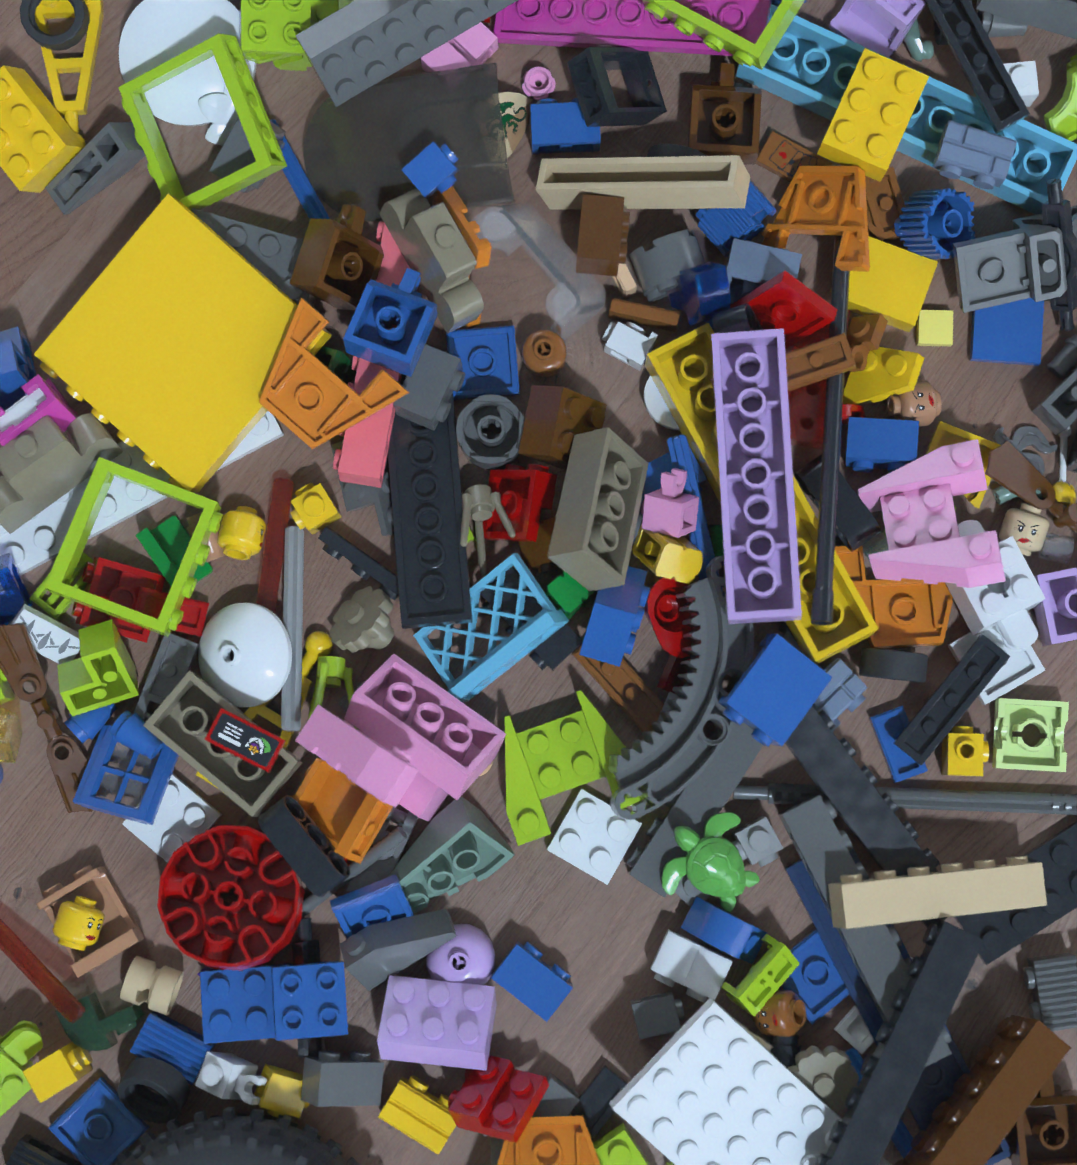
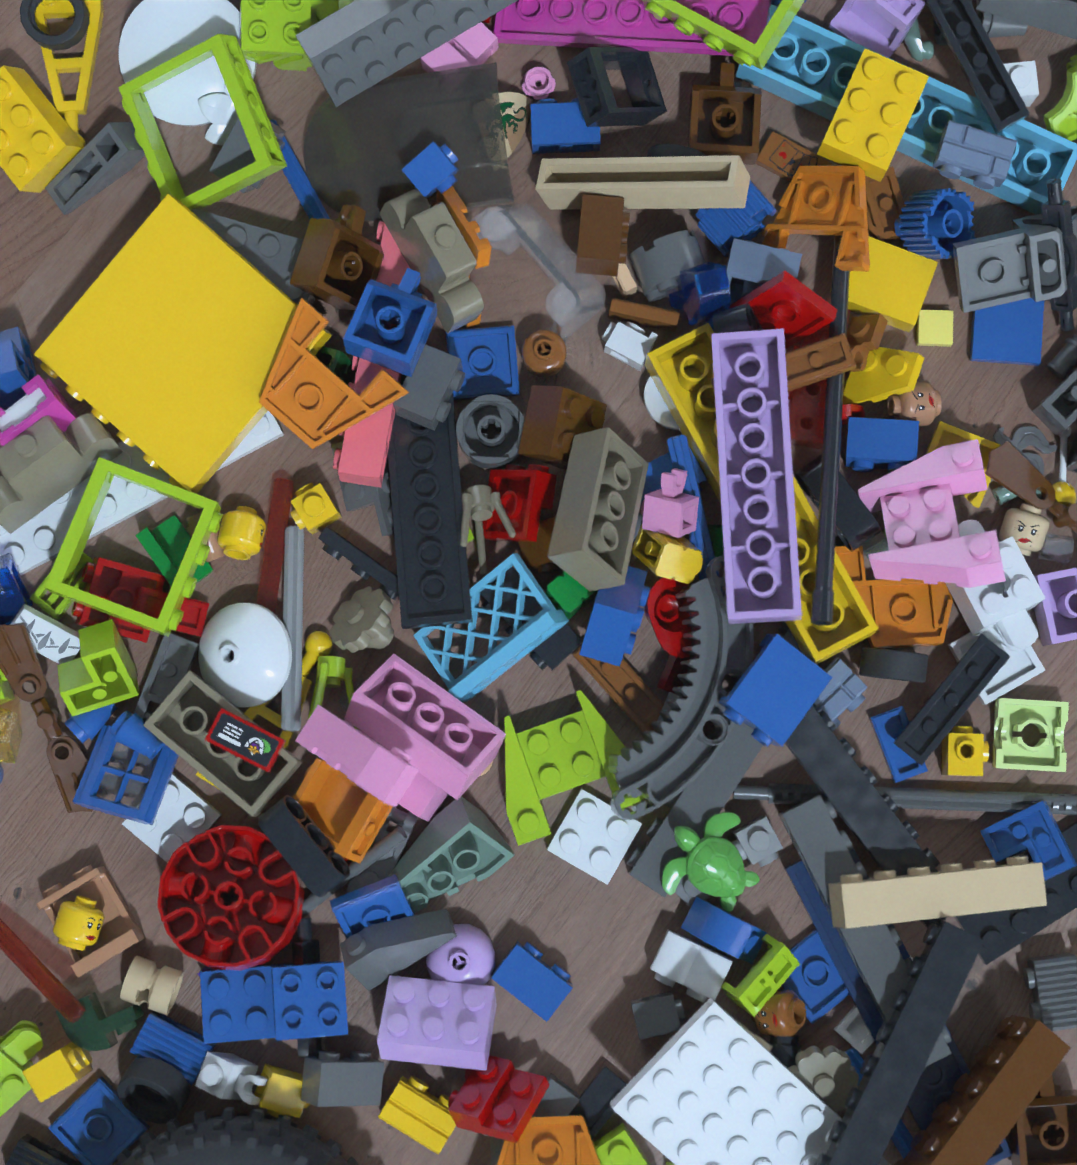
none -> blue plate [980,801,1077,880]

